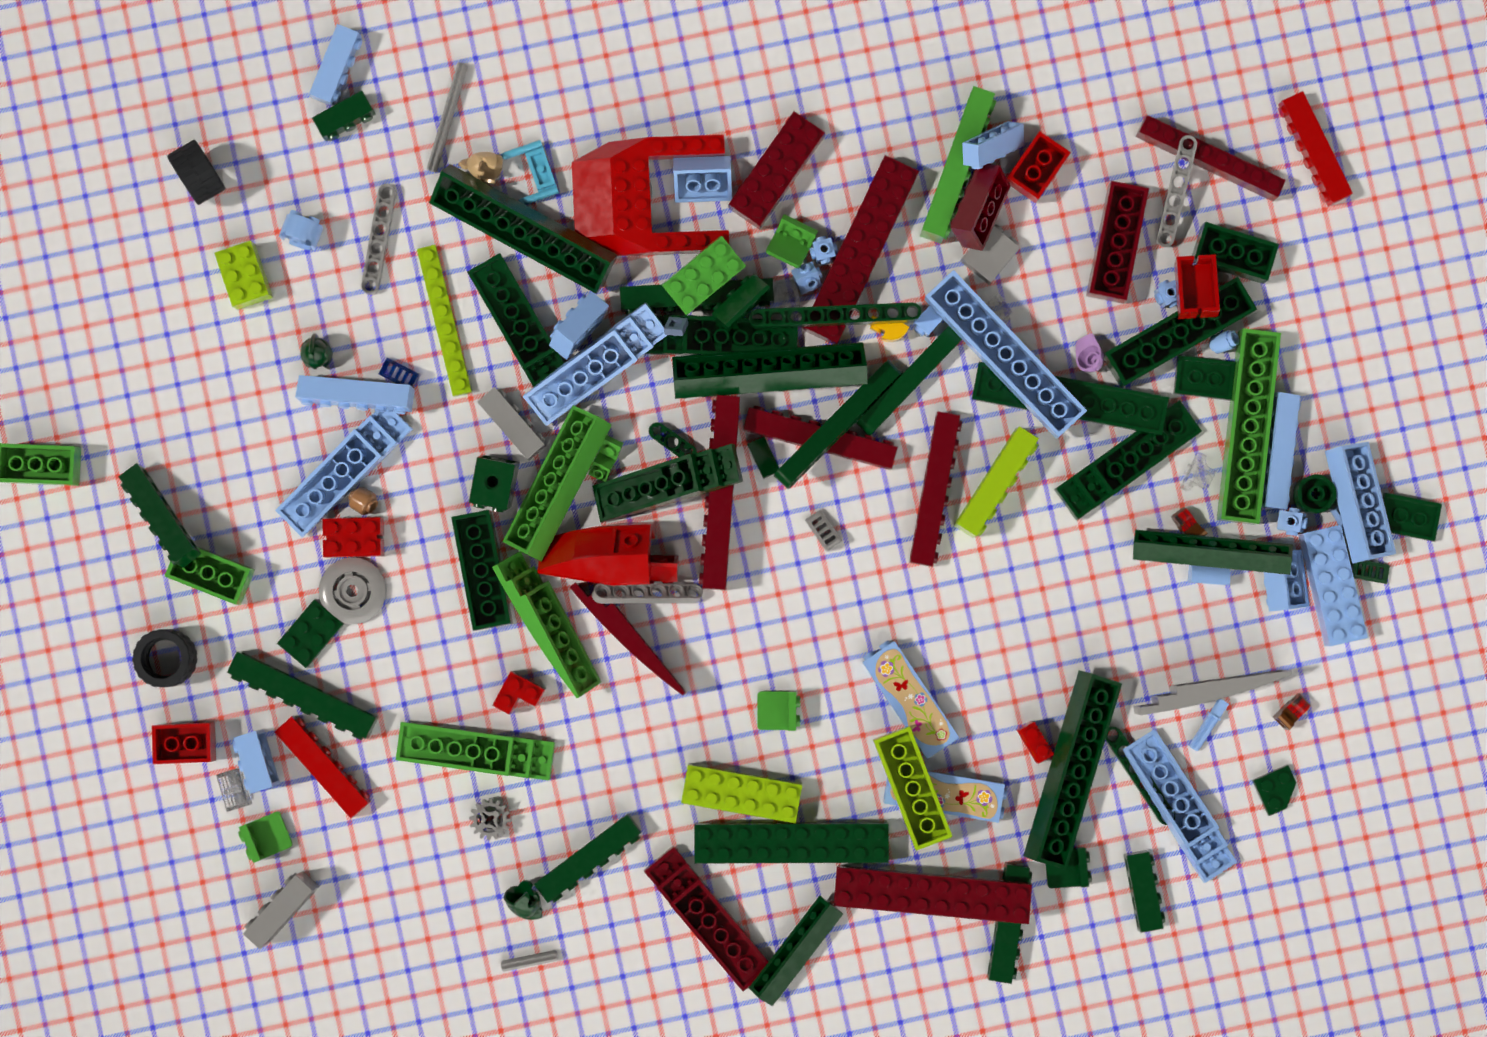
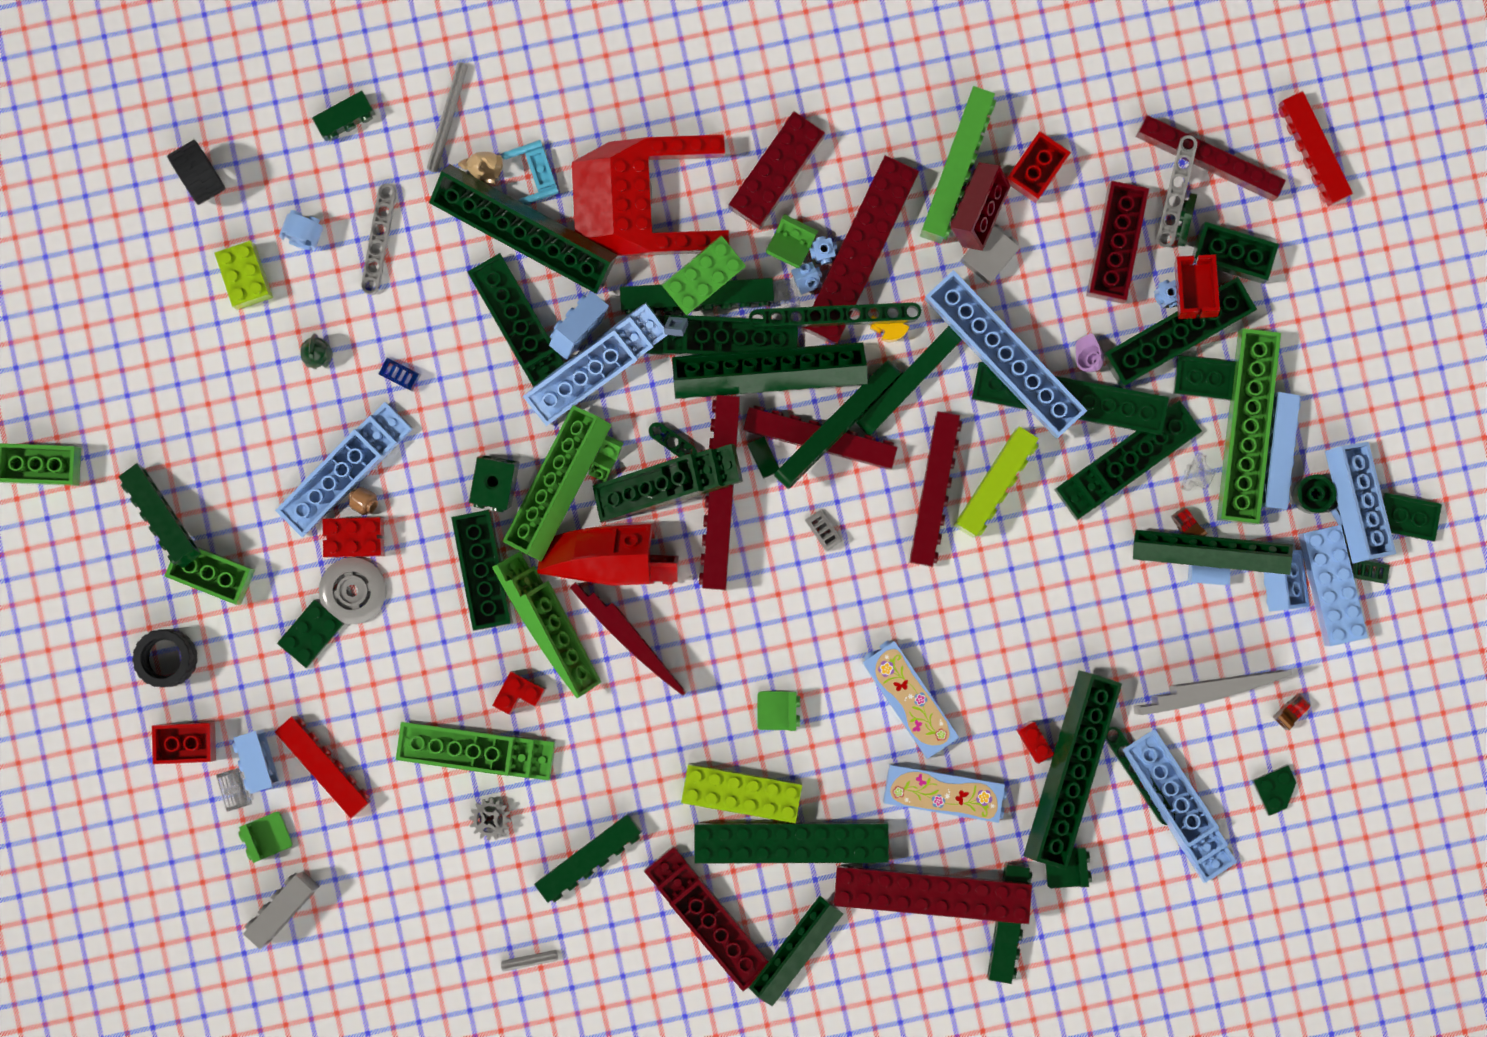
dark green brick [227,651,379,740] -> none
light blue brick [295,375,415,414] -> none
light blue brick [309,24,363,106] -> none
lime plate [417,245,472,397] -> none
light grey brick [477,387,546,461] -> none
dark green helmet [504,880,543,920] -> none
light grey beam [592,584,703,604] -> none
light blue slope [673,156,732,203] -> none
dark green slope [712,274,770,332] -> none
lime brick [872,726,953,851] -> none
light blue brick [913,305,943,337] -> none
light blue brick [962,121,1024,169] -> none
clear brick [986,294,1013,323] -> none
dark green brick [1123,850,1166,933] -> none
light blue axle [1189,699,1229,751] -> none
light blue brick [1209,330,1239,354] -> none
light blue brick [1277,508,1308,536] -> none
none -> dark green plate [1176,193,1198,246]

